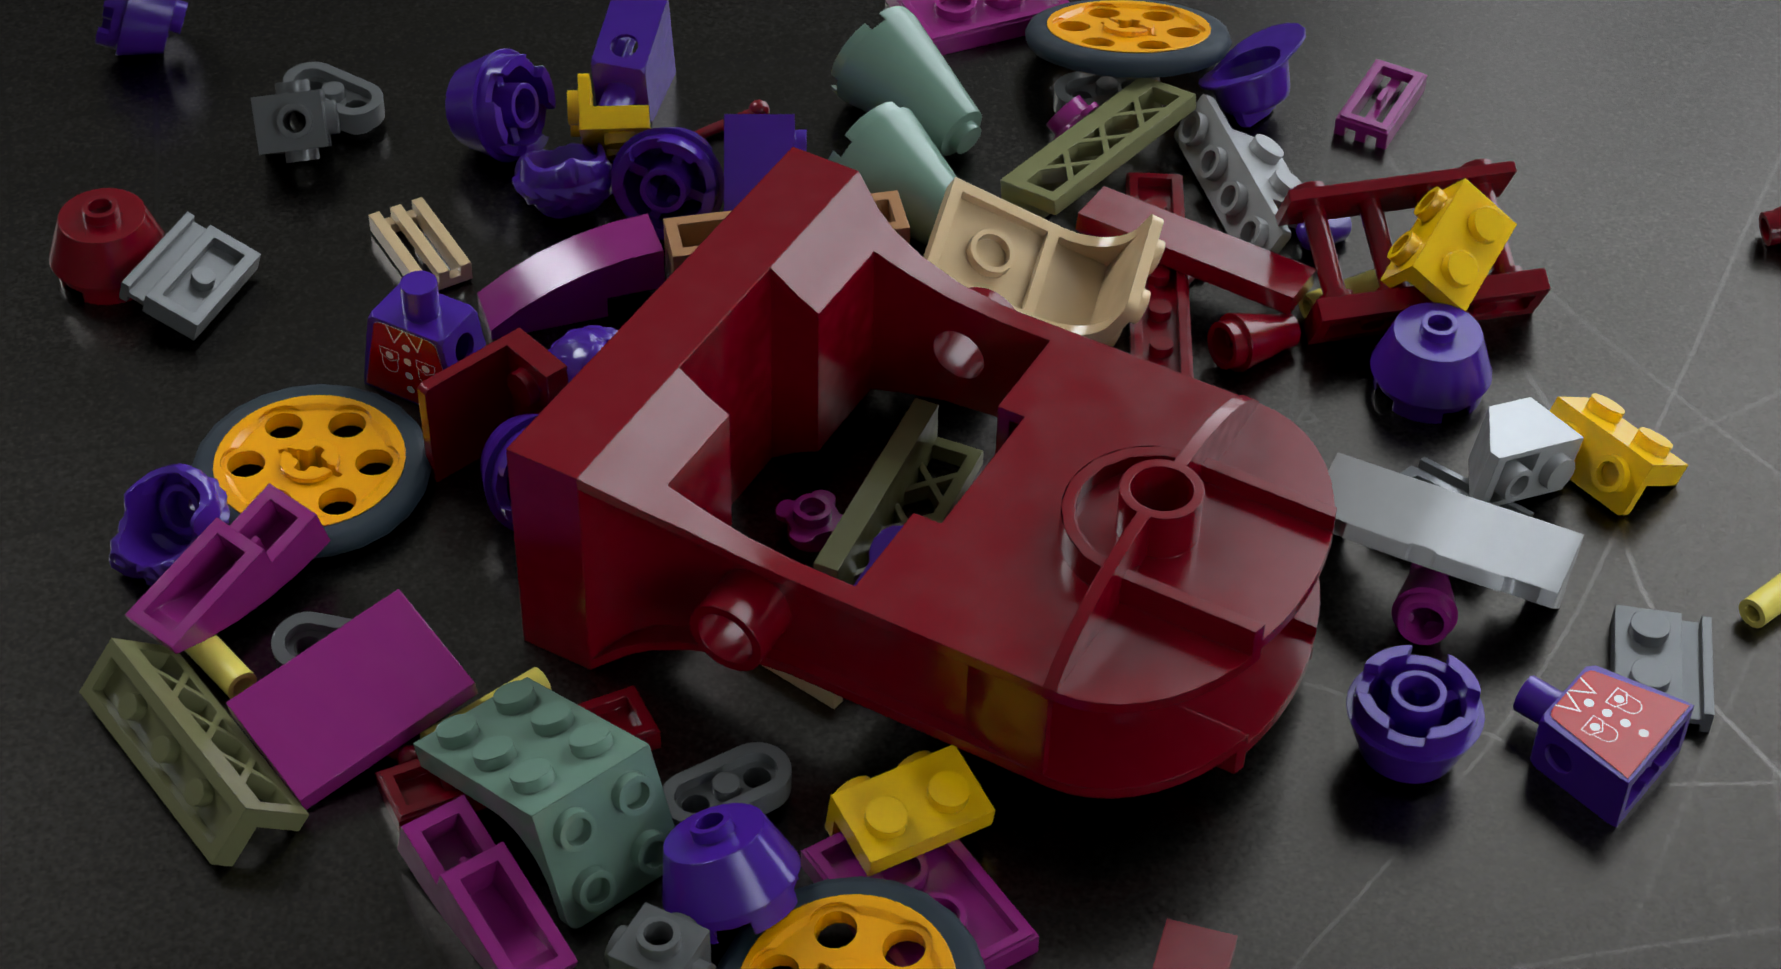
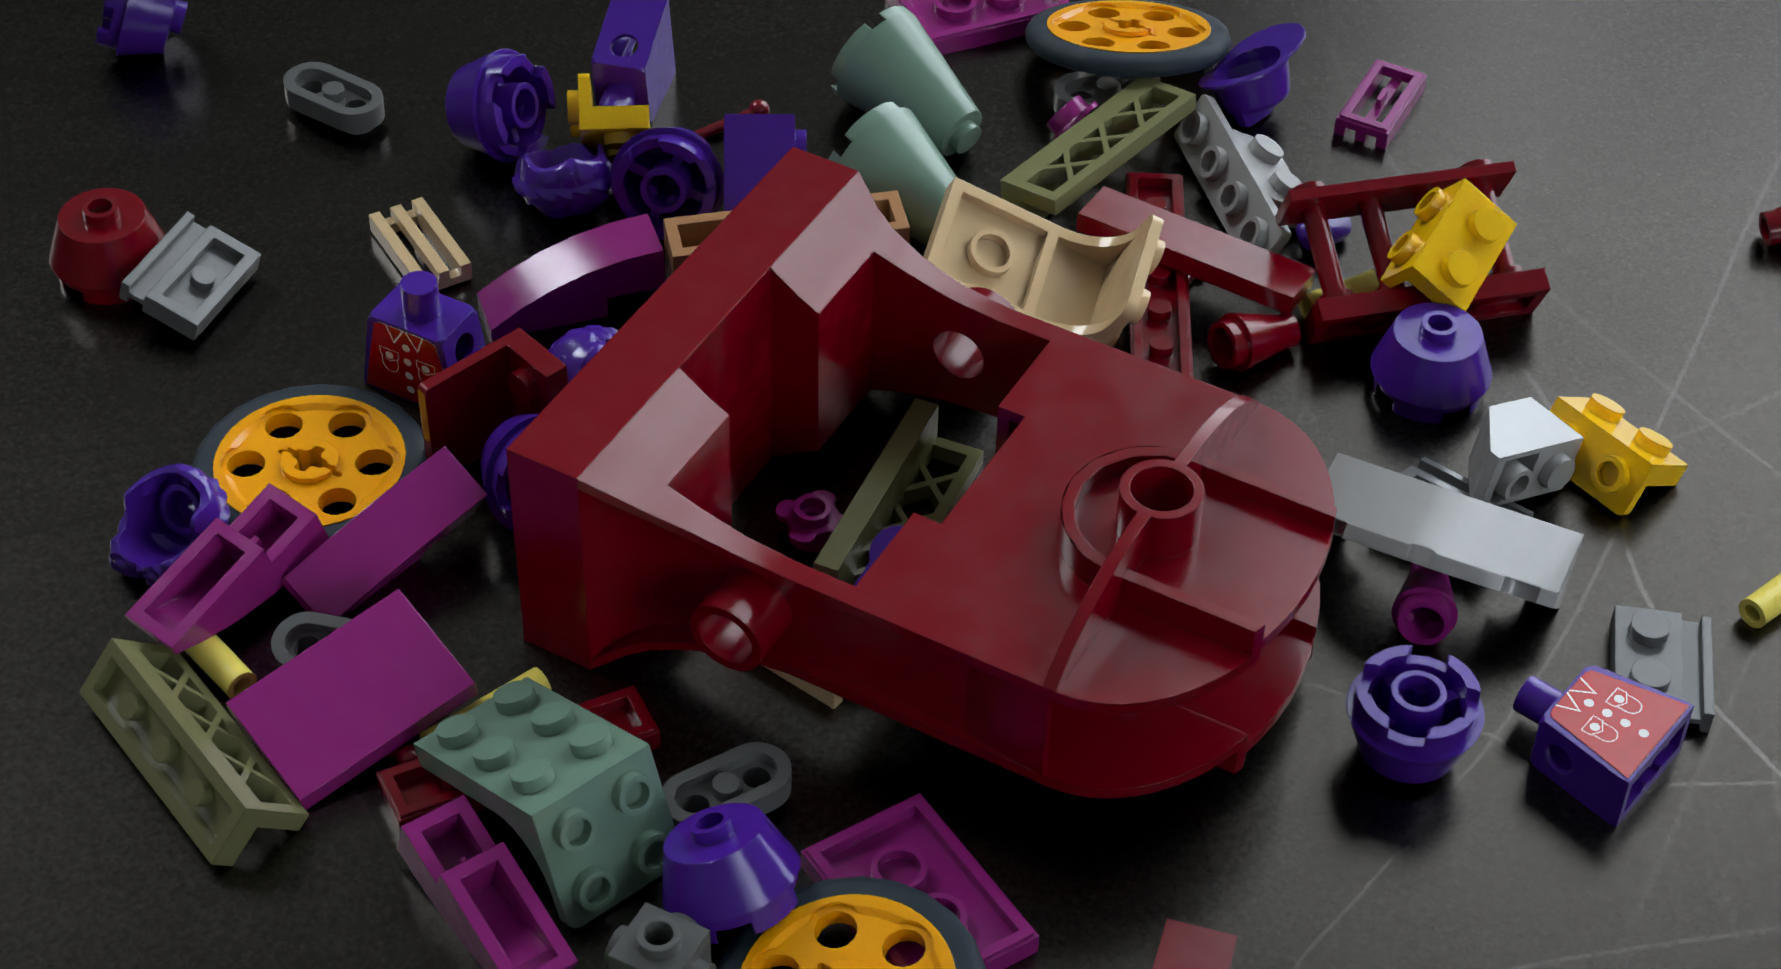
dark grey brick [251,79,340,163] -> none
yellow bracket [825,745,996,877] -> none
none -> magenta slope [281,446,488,617]

